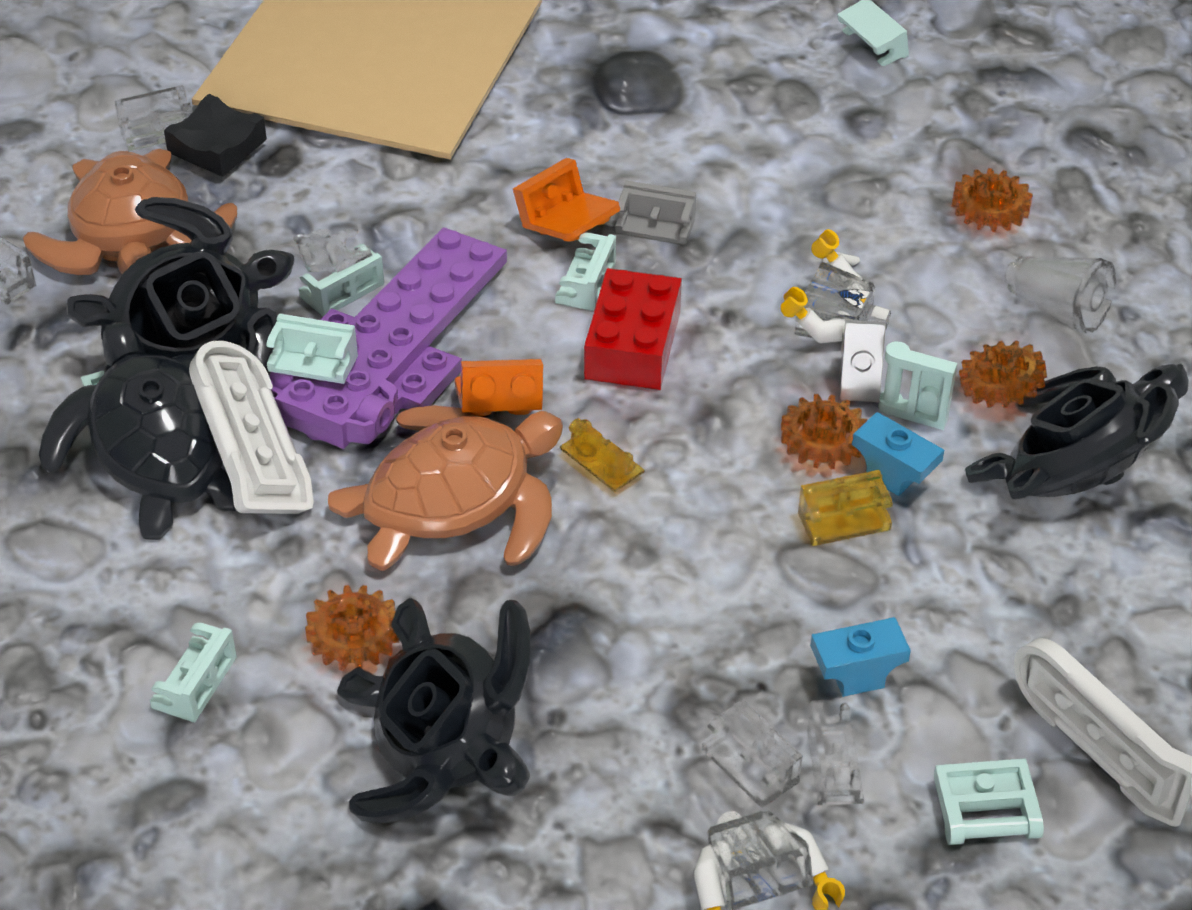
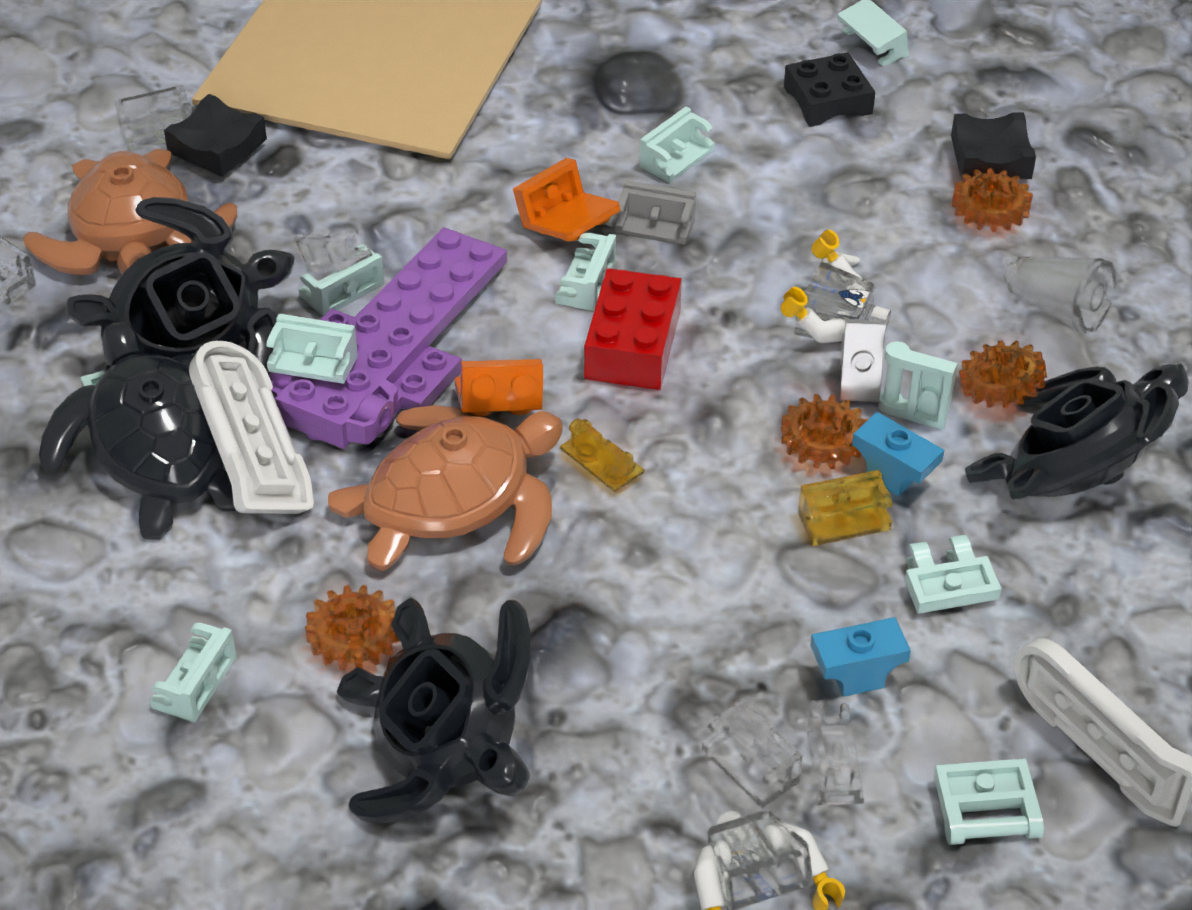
none -> light aqua hinge [640,107,715,183]
none -> black brick [784,52,875,127]
none -> light aqua plate [904,534,1002,614]
none -> black brick [951,112,1036,181]

